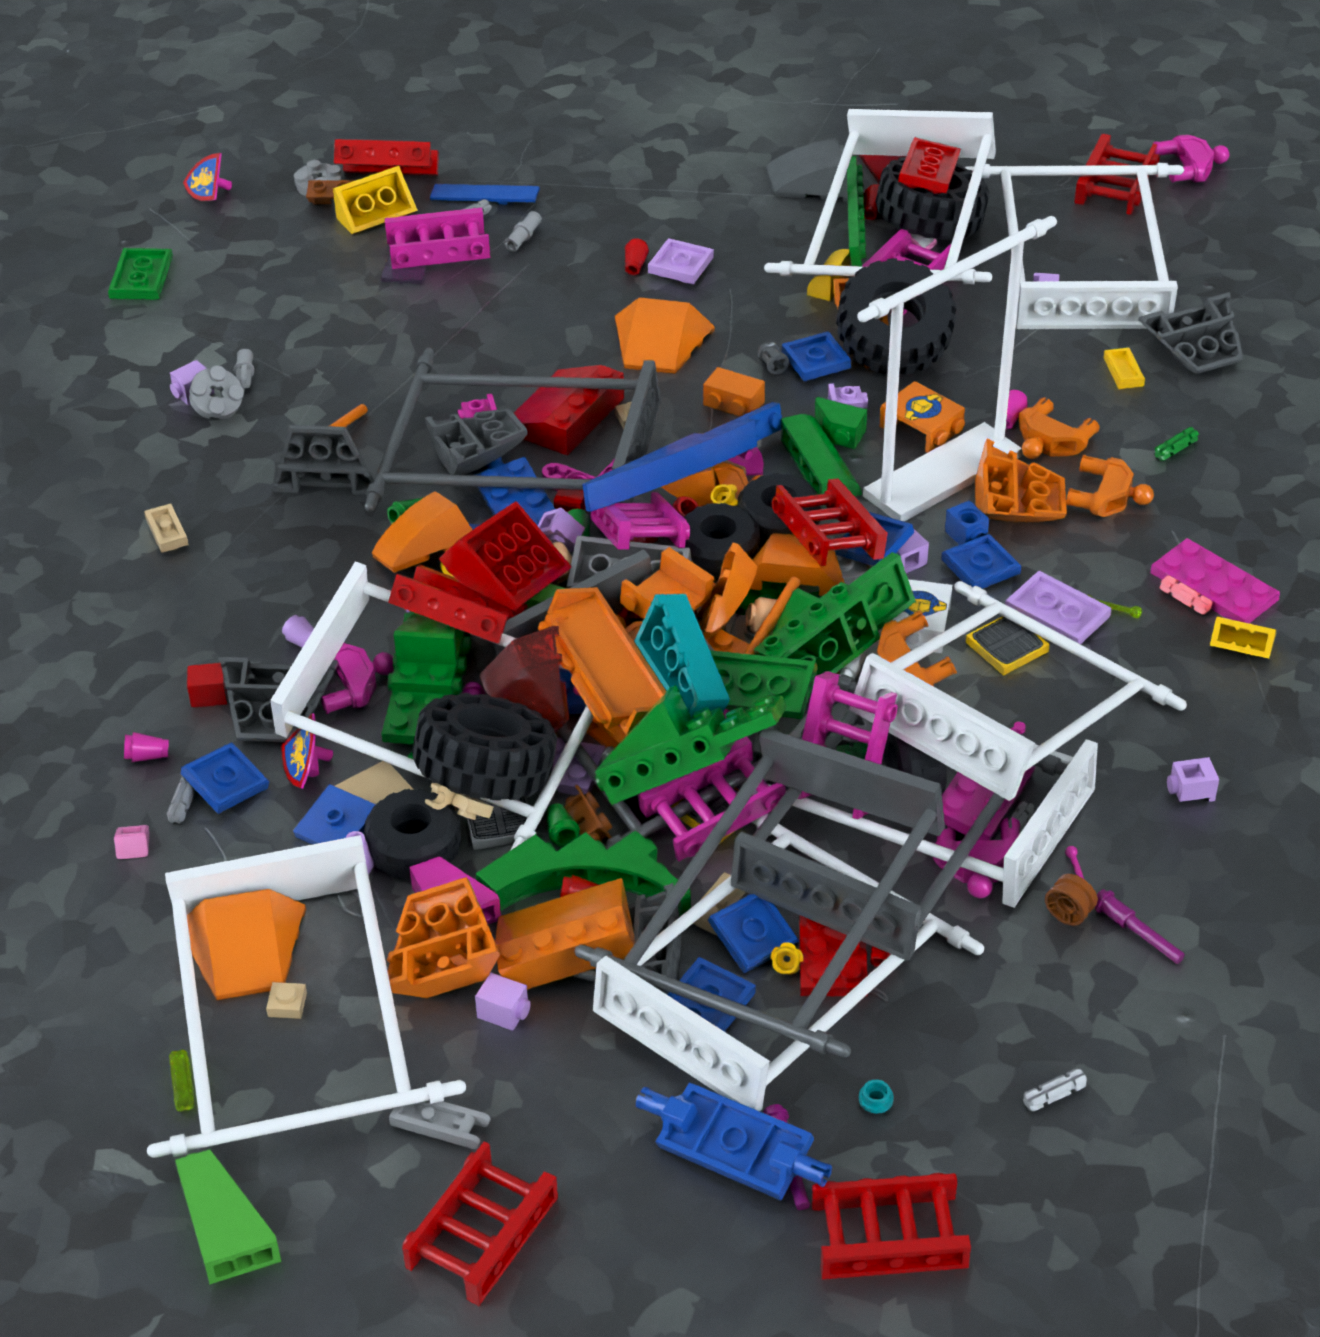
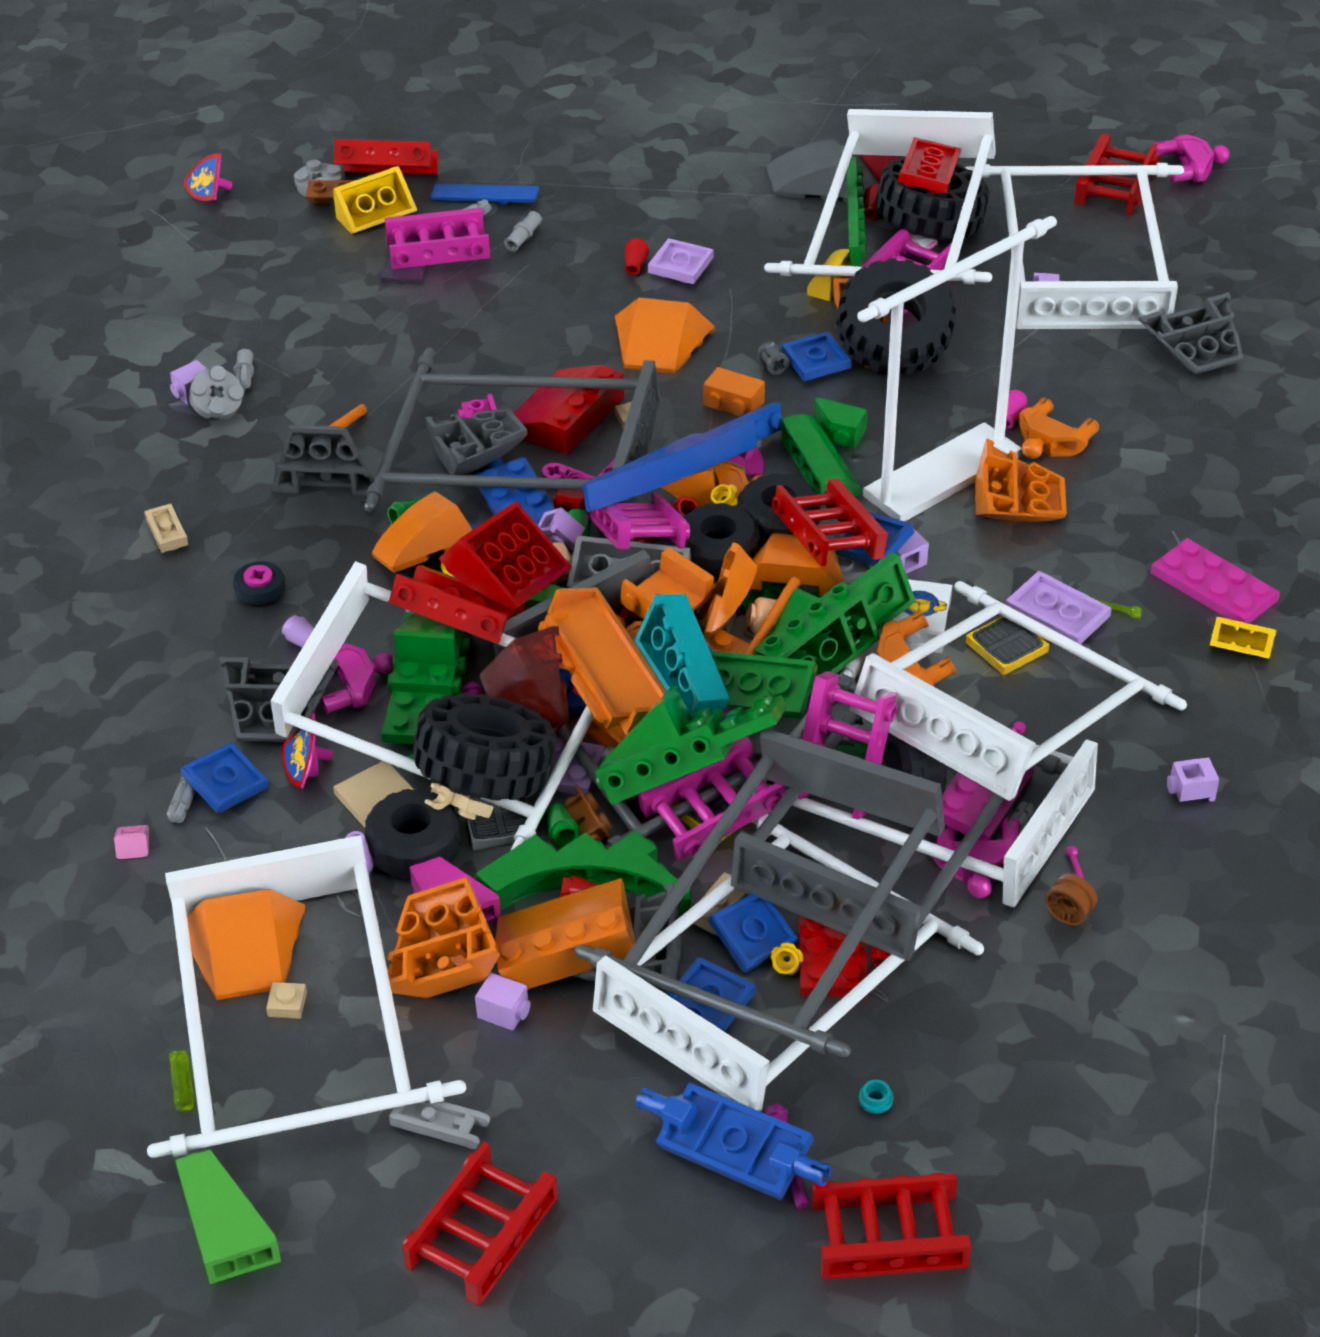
green tile [108,248,173,300] -> none
dark pink cone [124,732,169,762] -> none
red panel [187,663,227,708] -> none
blue plate [293,784,376,845] -> none
lavender brick [828,384,868,409] -> none
orange panel [879,381,965,453] -> none
blue plate [941,534,1022,589] -> none
blue brick [945,500,989,545] -> none
light grey axle [1023,1068,1087,1111] -> none
orange connector [1066,455,1154,517] -> none
magenta pin [1095,889,1185,964] -> none
yellow tile [1103,347,1145,389] -> none
green axle [1154,427,1199,461] -> none
coral axle [1160,576,1213,615] -> none
none -> black wheel [233,561,285,605]

